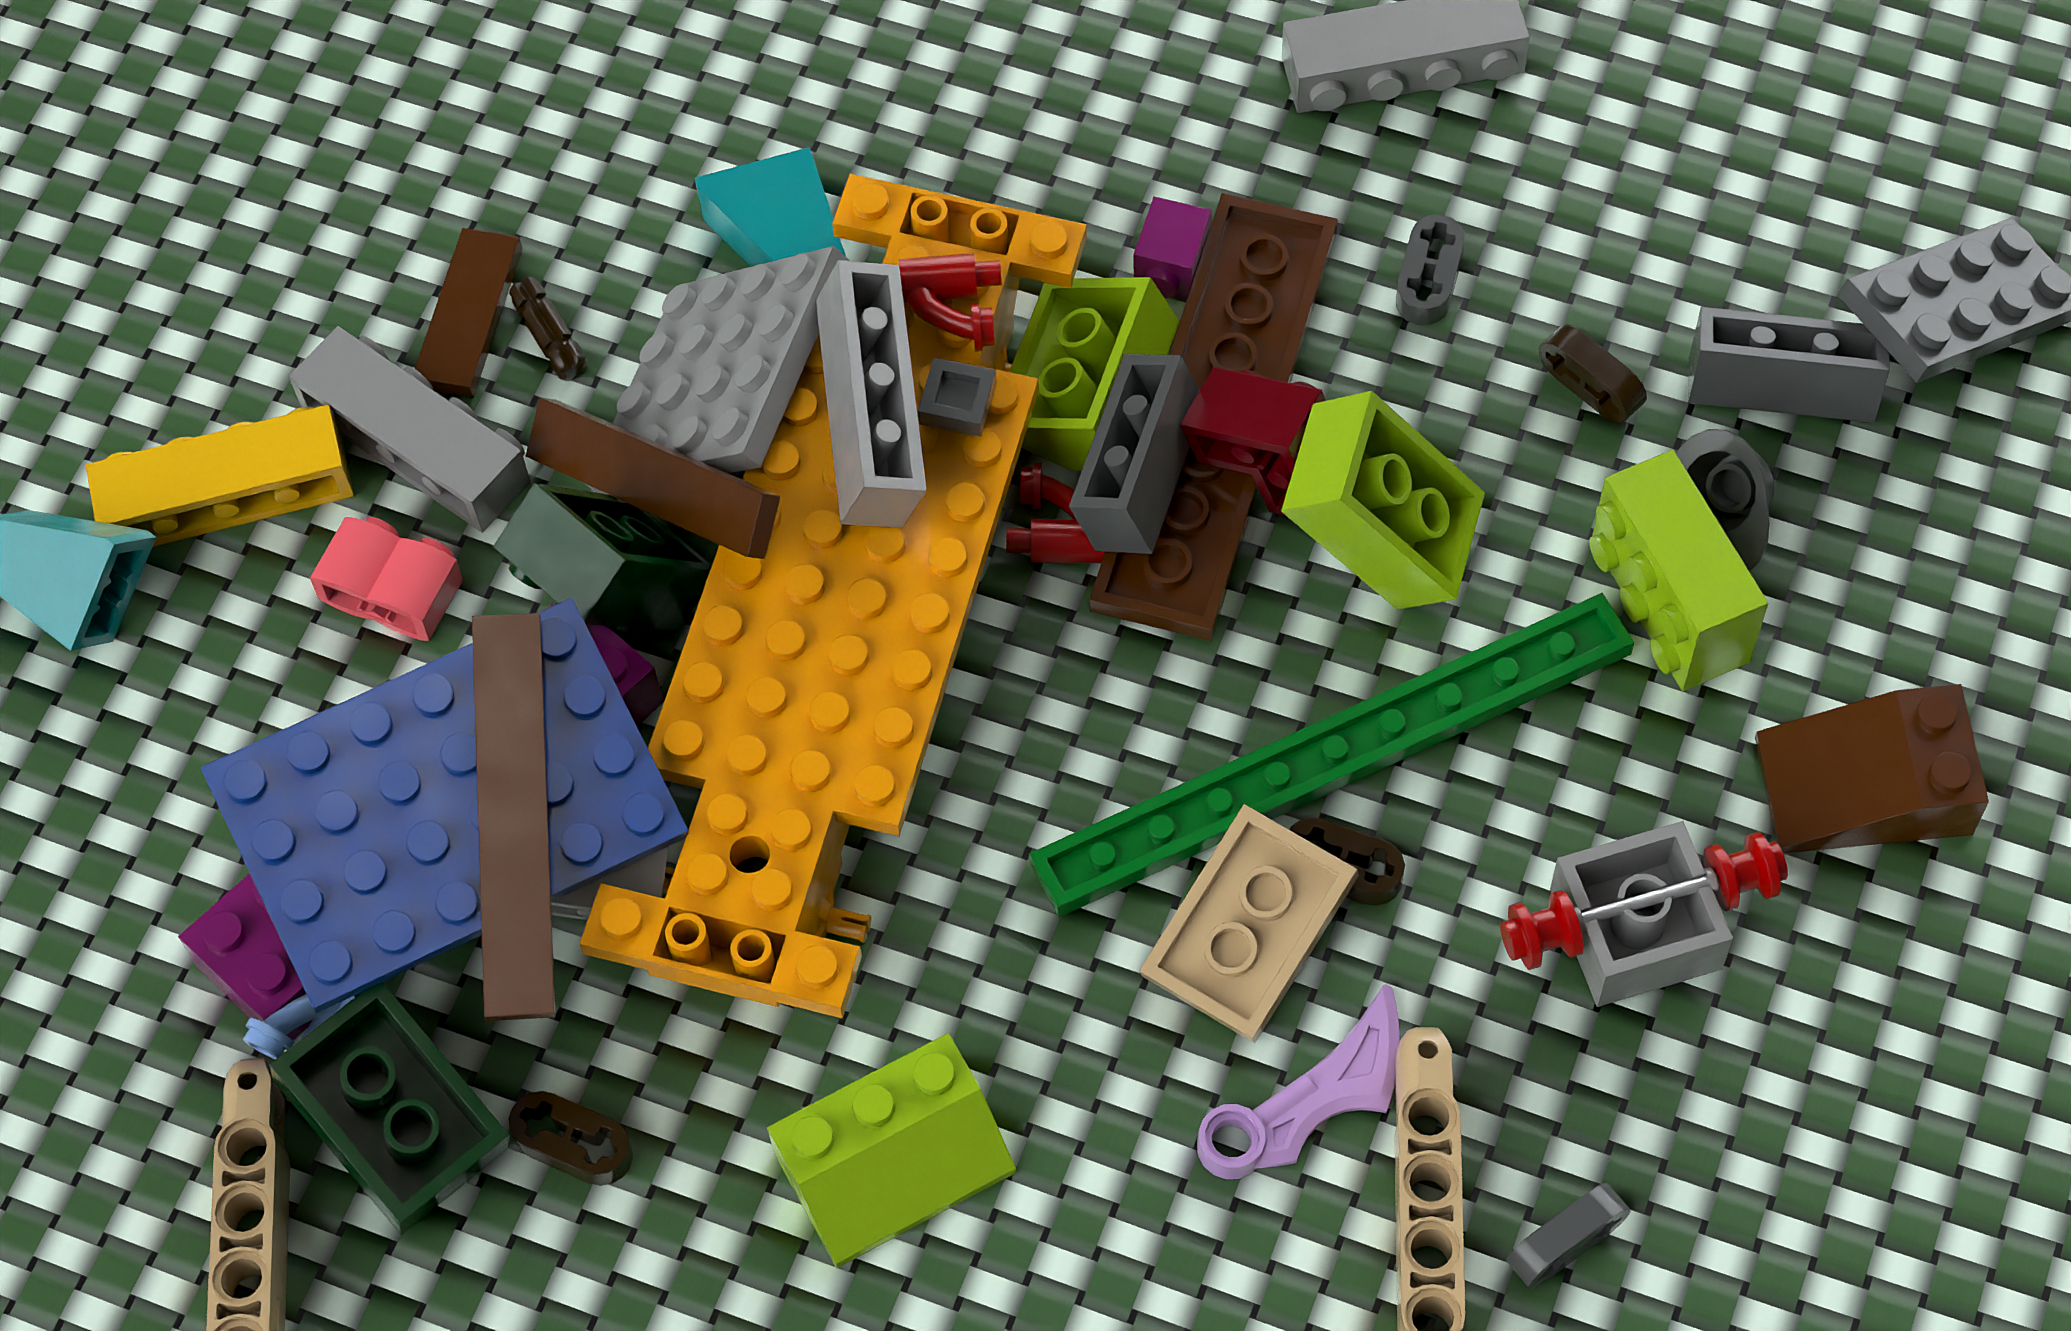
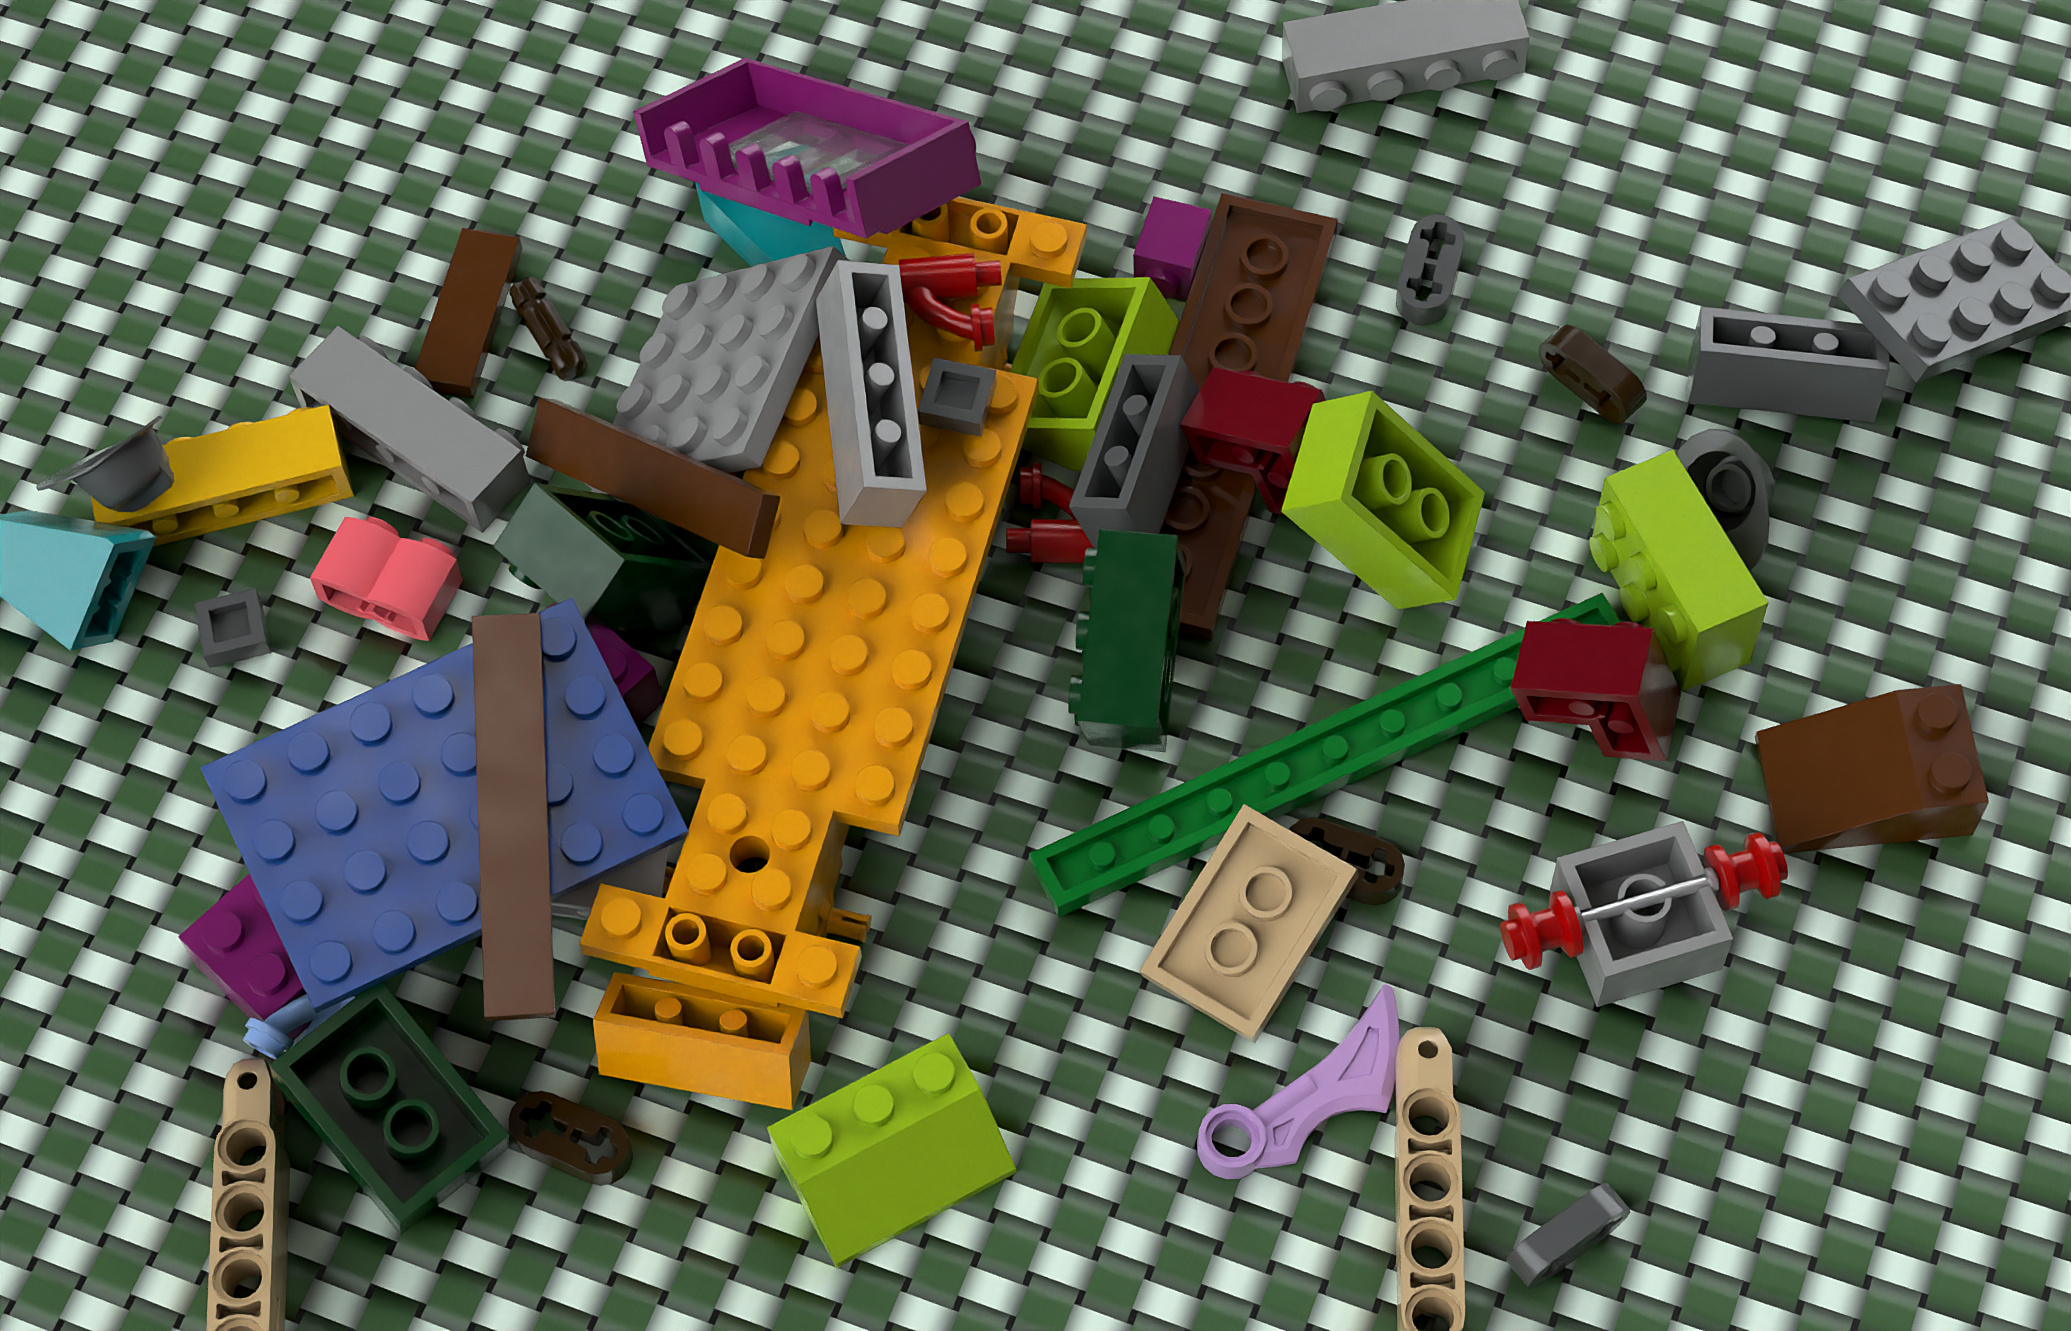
none -> dark grey piece [36,416,175,512]
none -> dark grey plate [194,588,271,668]
none -> light orange brick [593,972,811,1110]
none -> magenta window [633,58,981,238]
none -> dark green brick [1068,529,1186,752]
none -> dark red brick [1510,618,1681,761]

